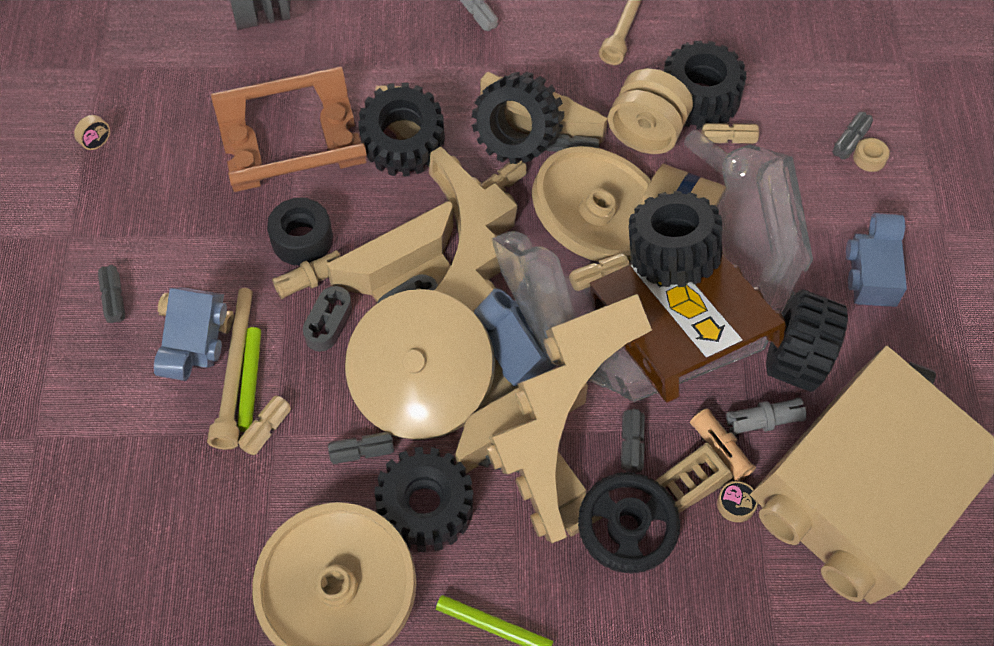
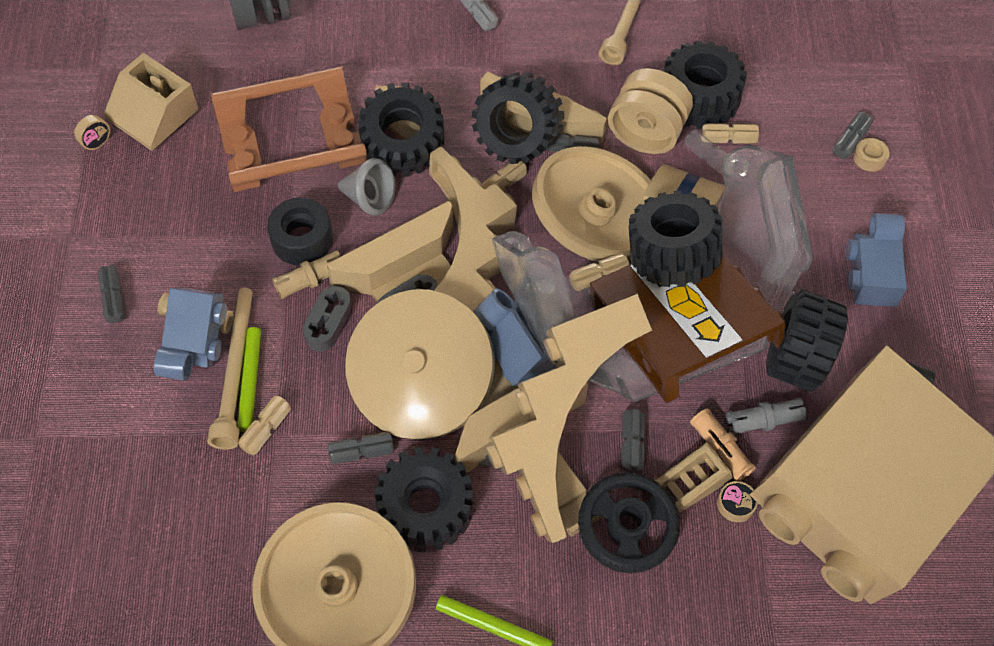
none -> tan slope [104,53,198,151]
none -> light grey hat [338,158,396,216]

